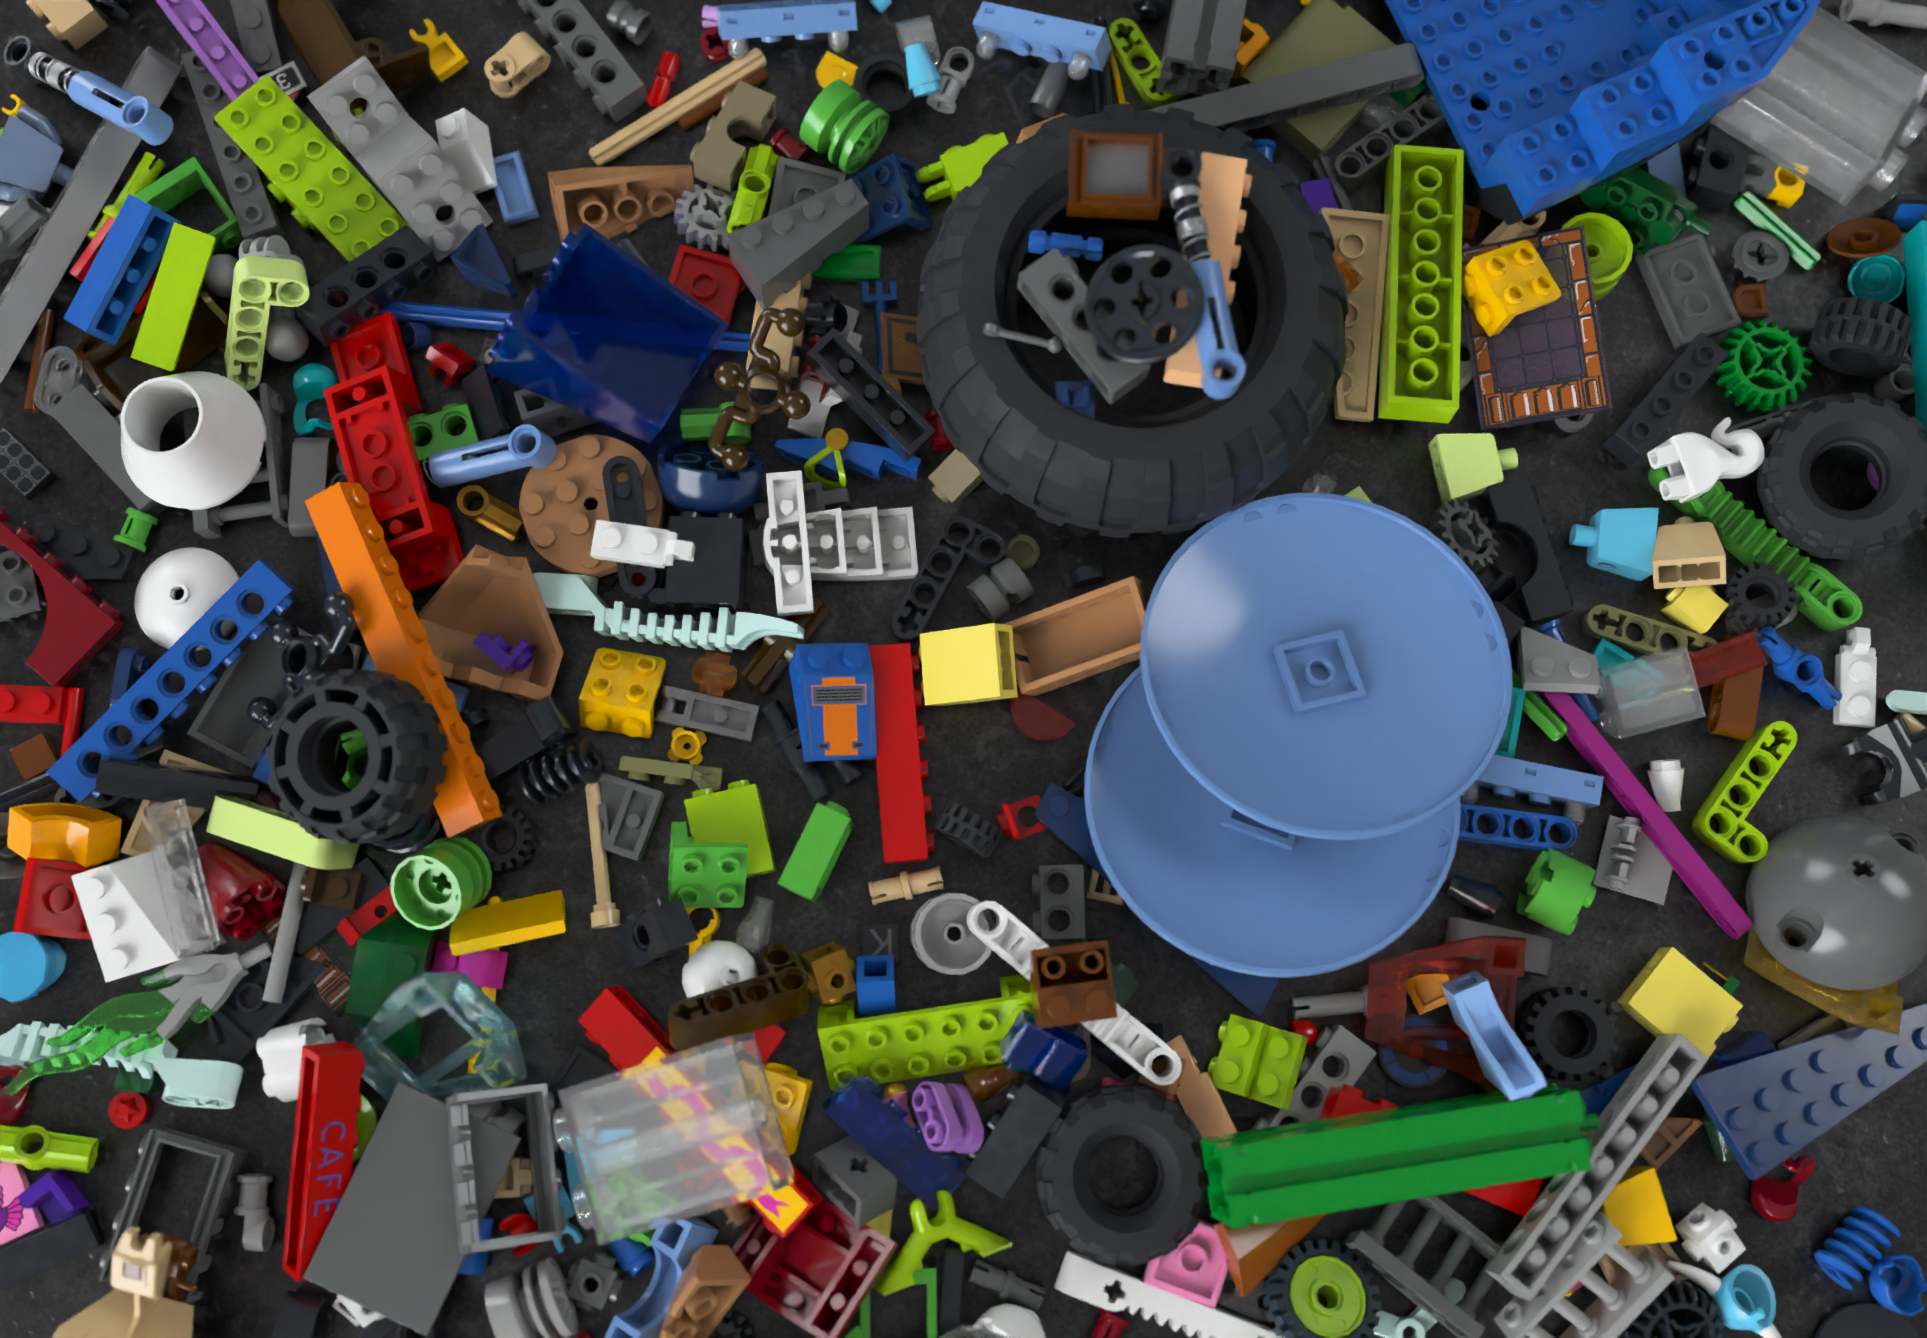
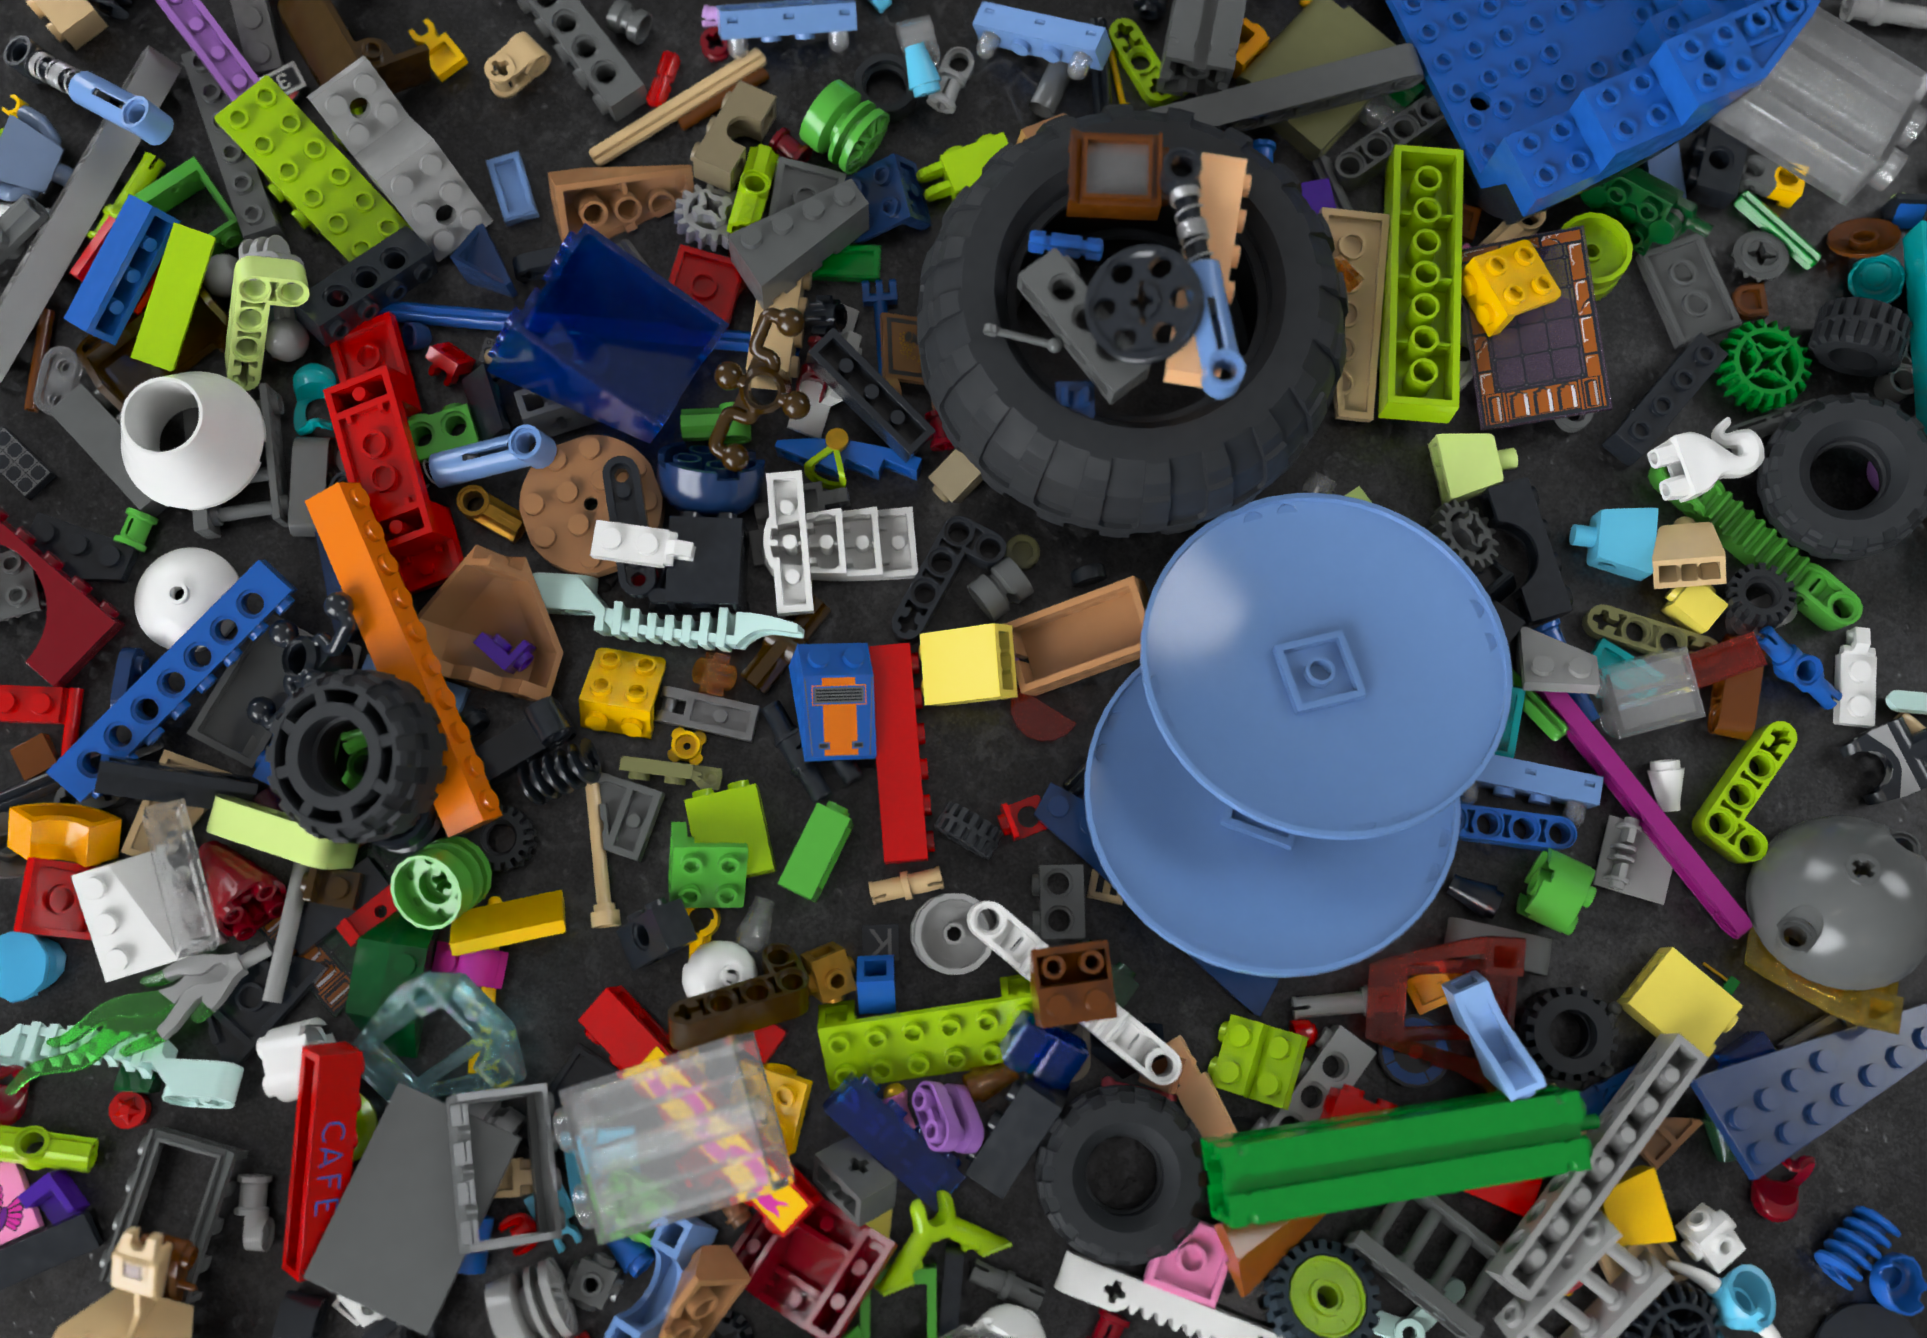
white slope [435,108,497,195] -> none
yellow piece [816,51,858,89] -> none

